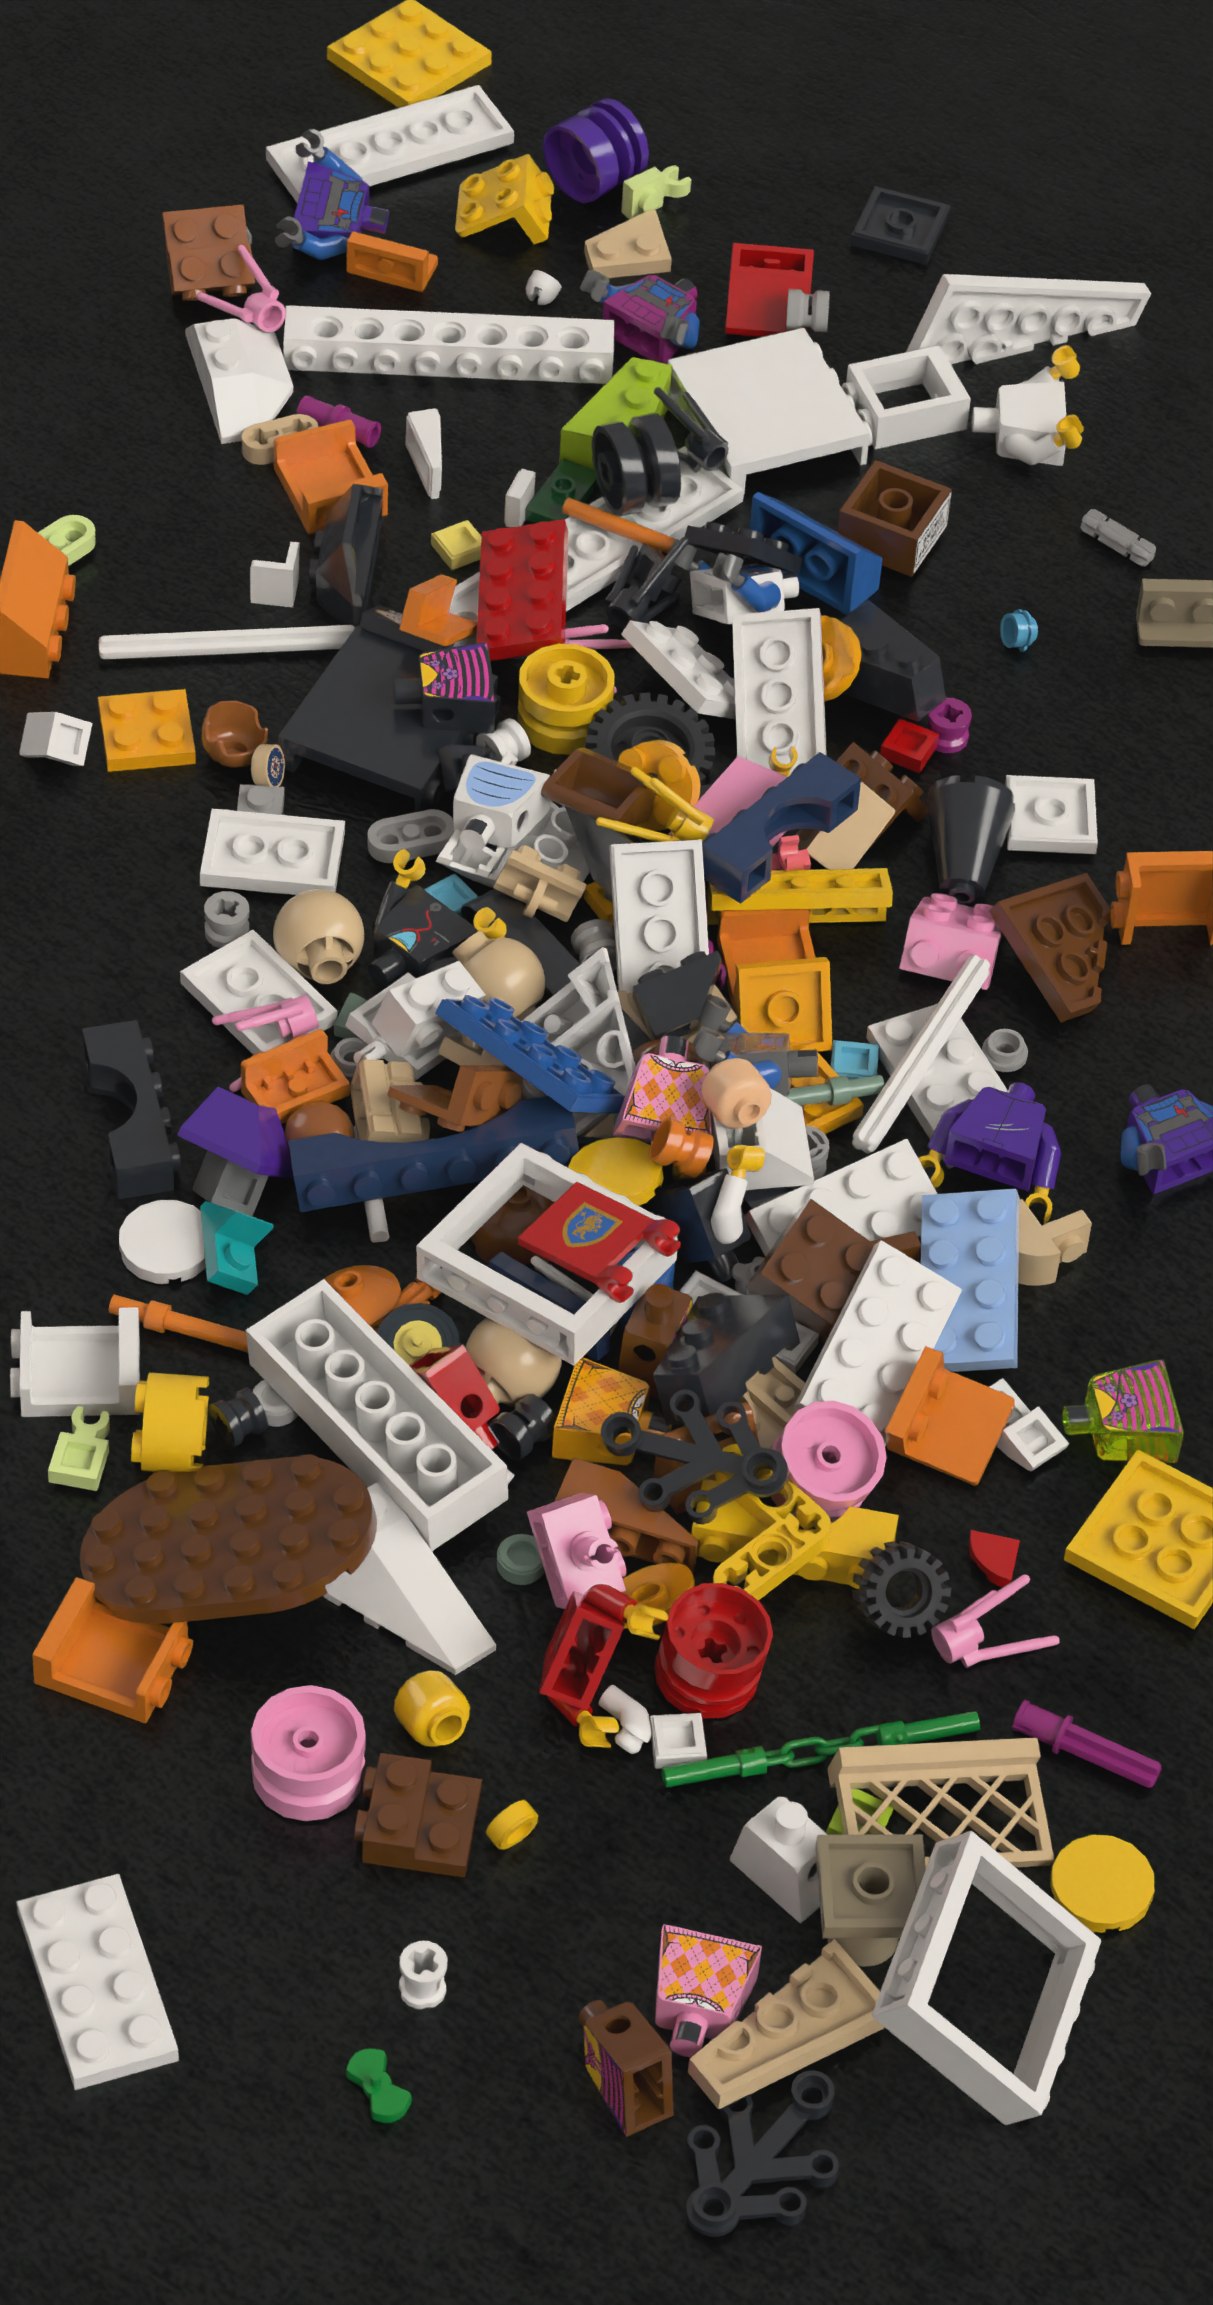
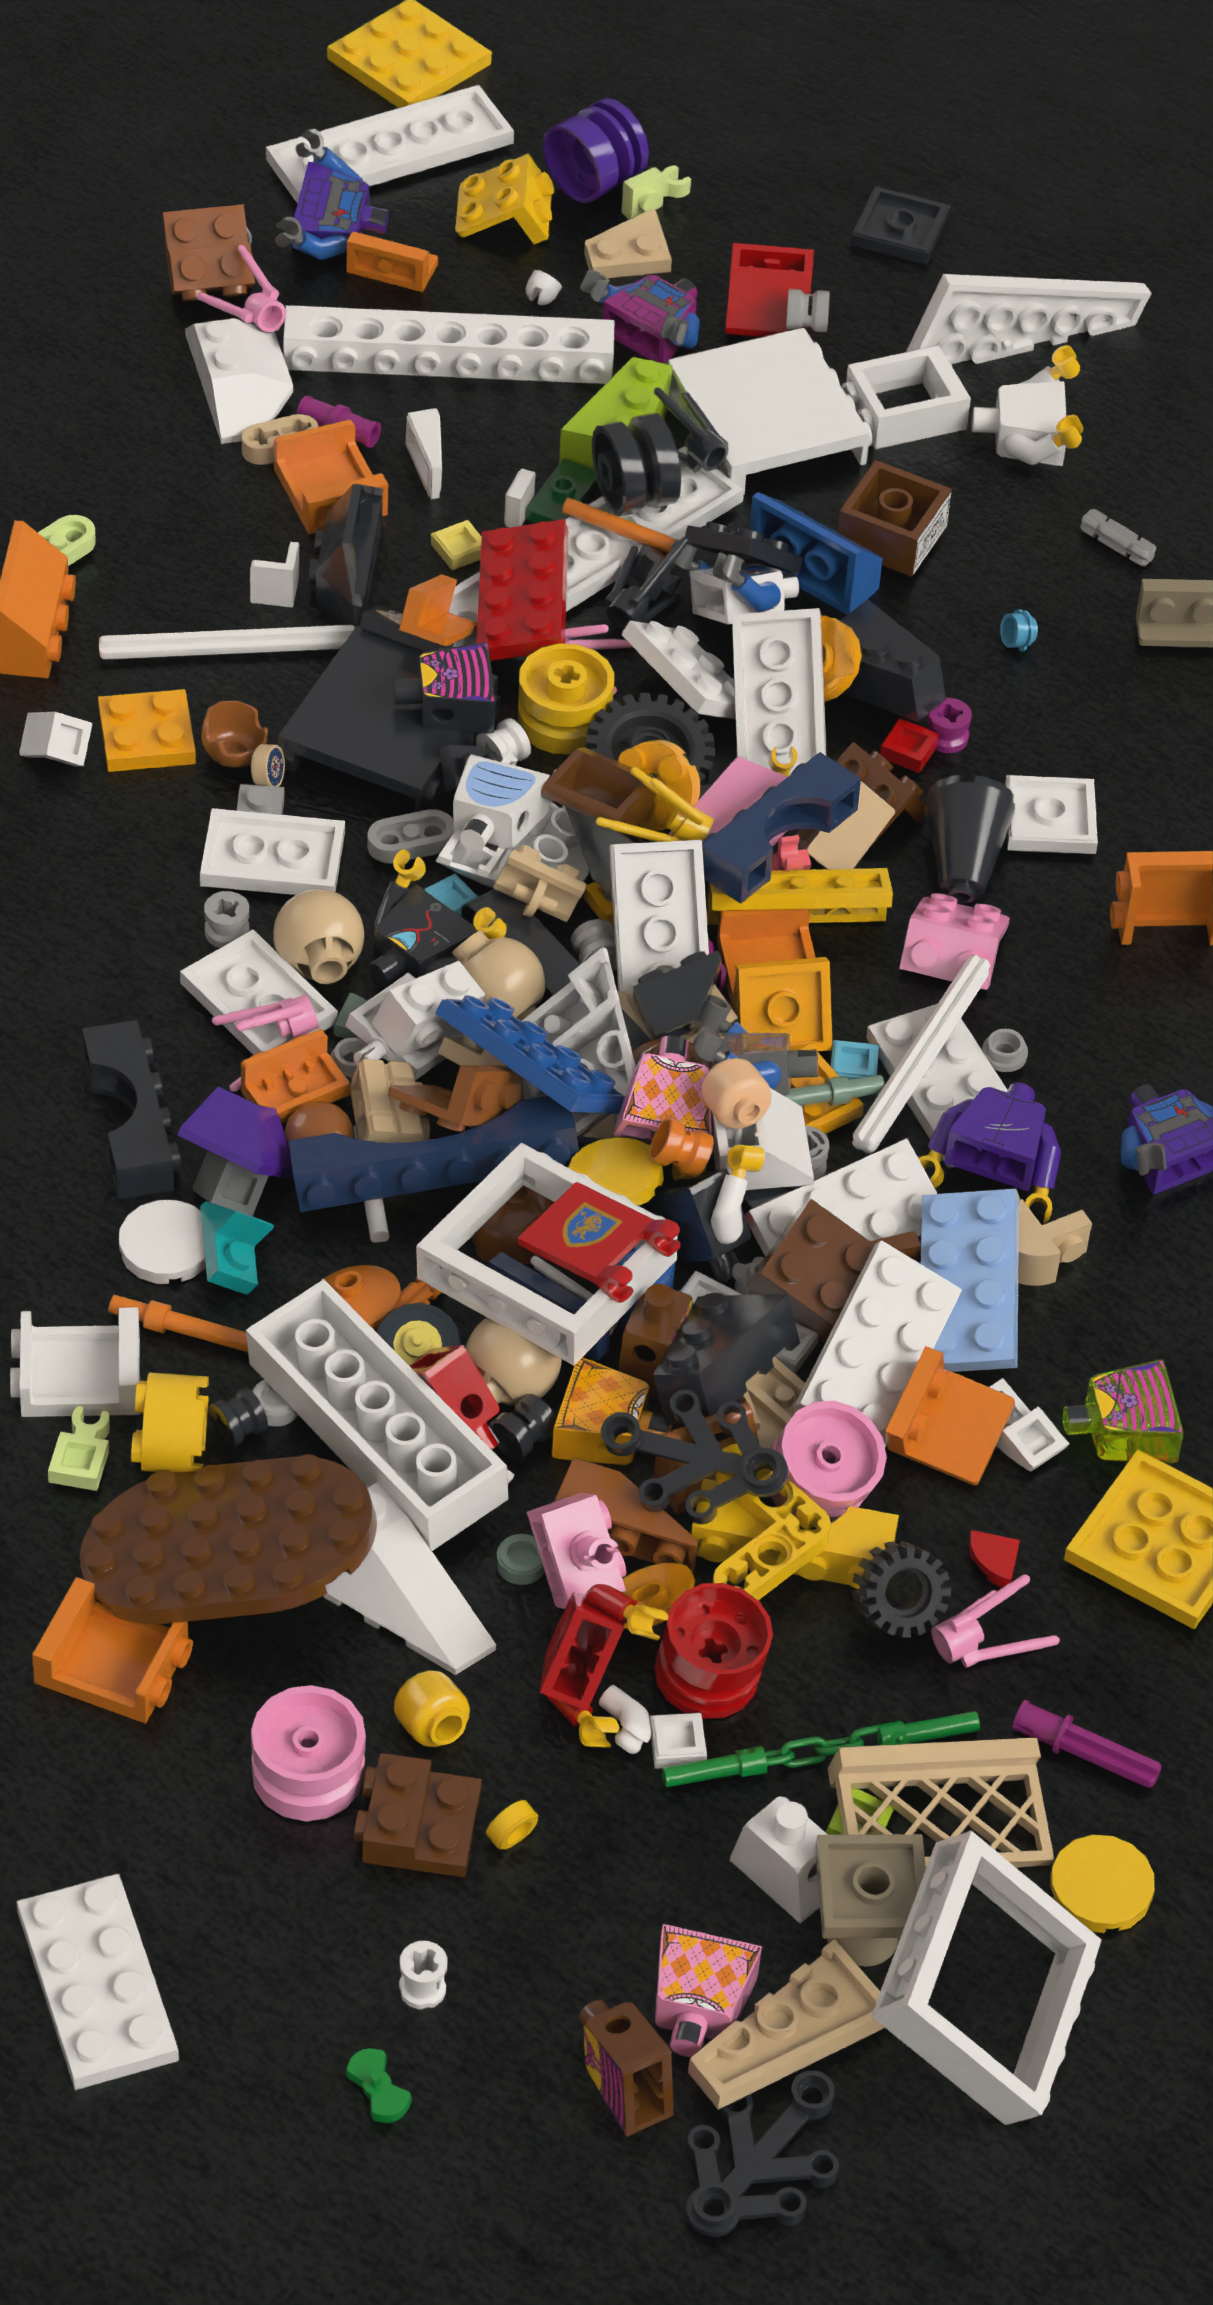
reddish brown plate [989,873,1110,1022] -> none

